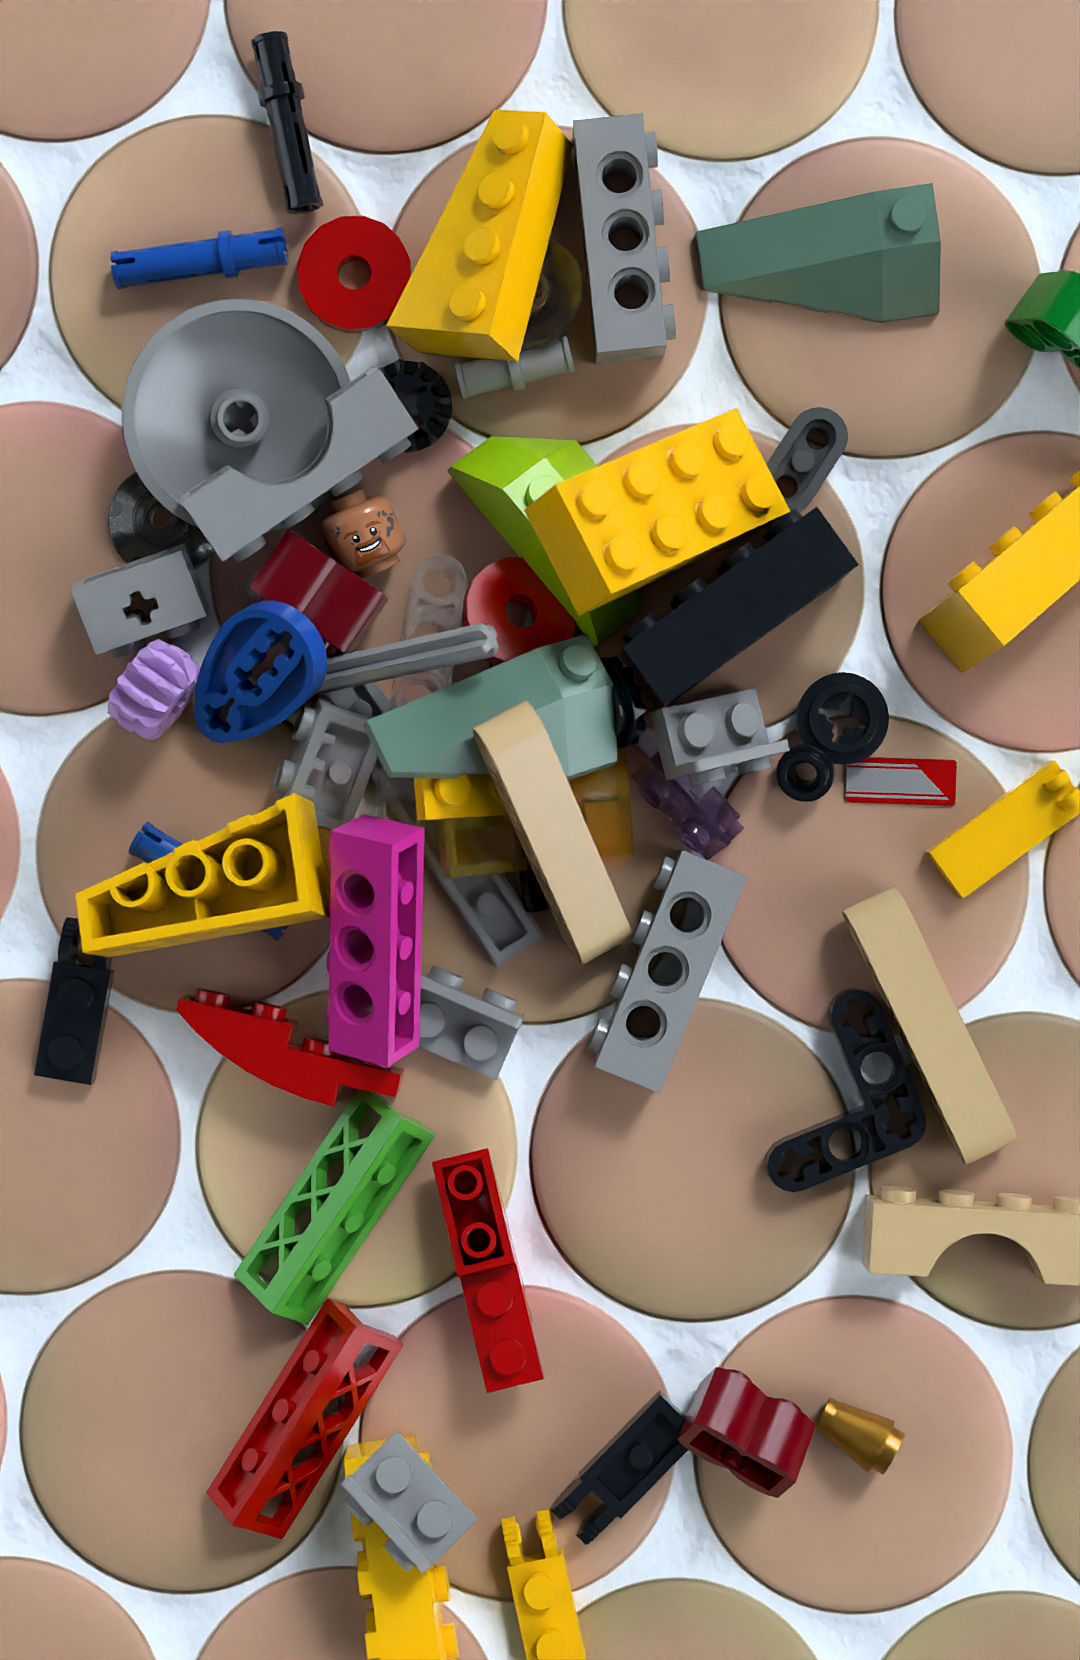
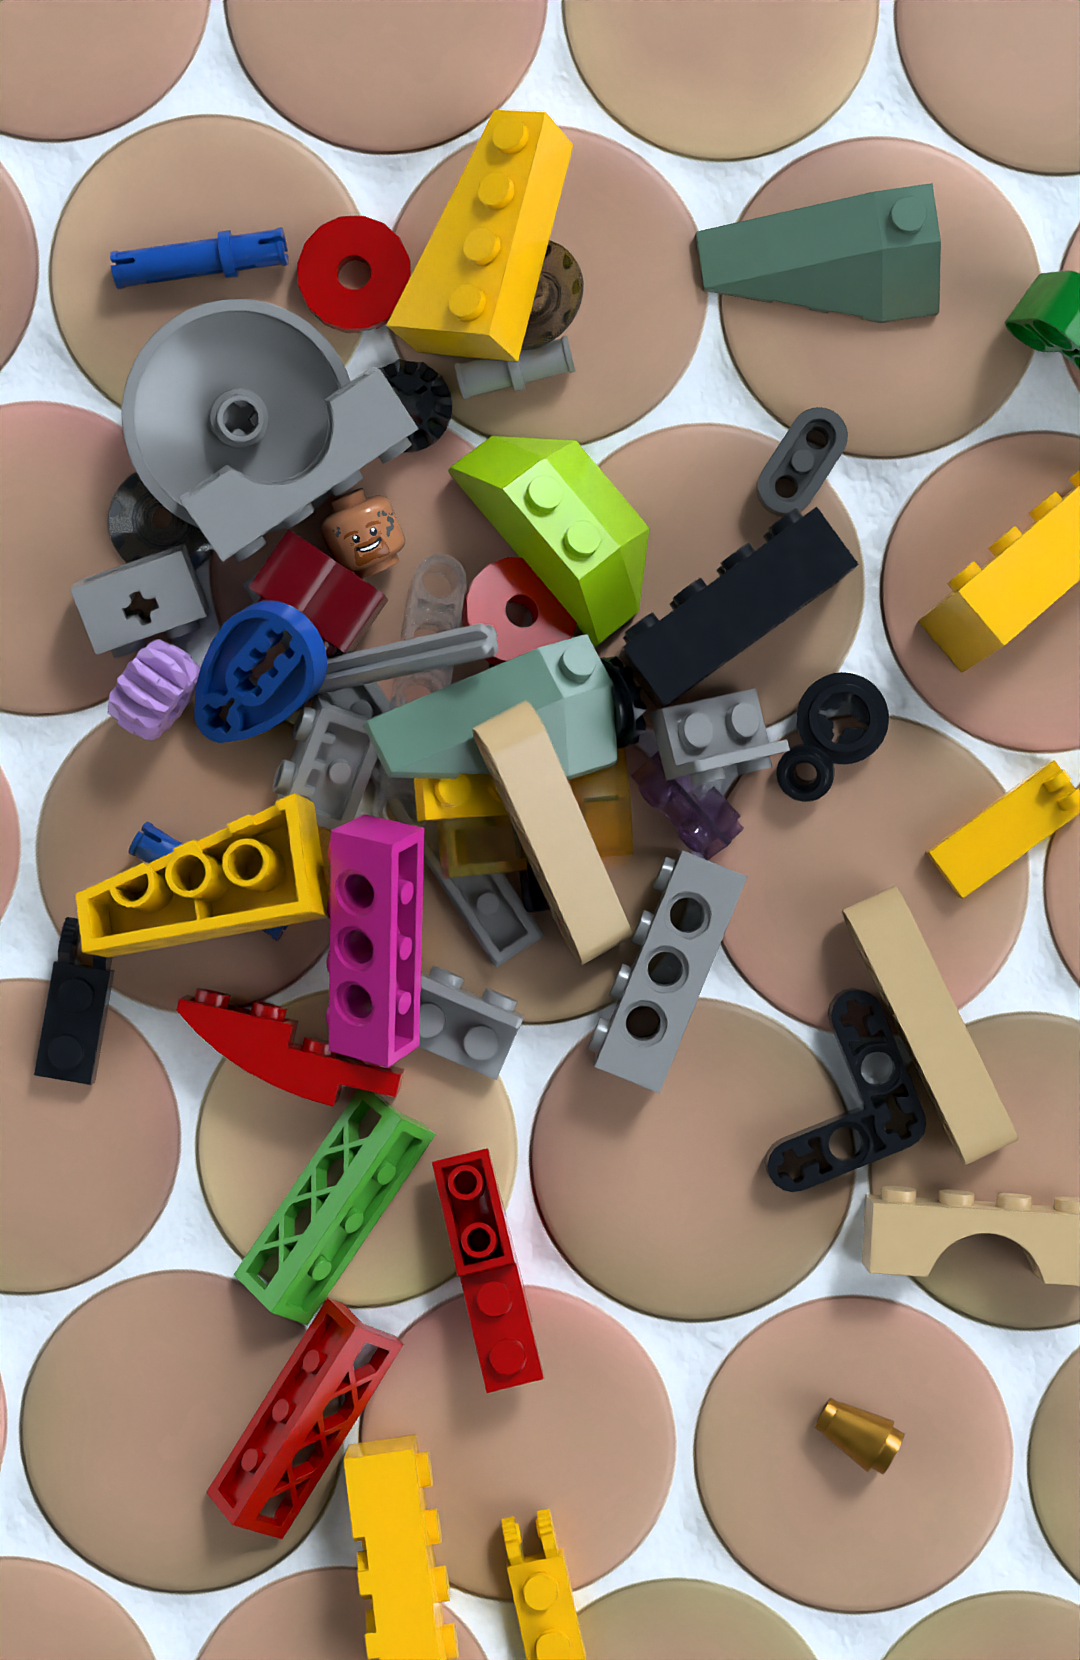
black pin [251,31,323,214] -> none
light grey bracket [341,1431,479,1573] -> none
yellow brick [524,408,790,616] -> none
black hinge [550,1390,688,1545] -> none
light grey brick [572,113,676,364] -> none
dark red brick [678,1367,816,1498] -> none
sticker [845,757,957,806] -> none

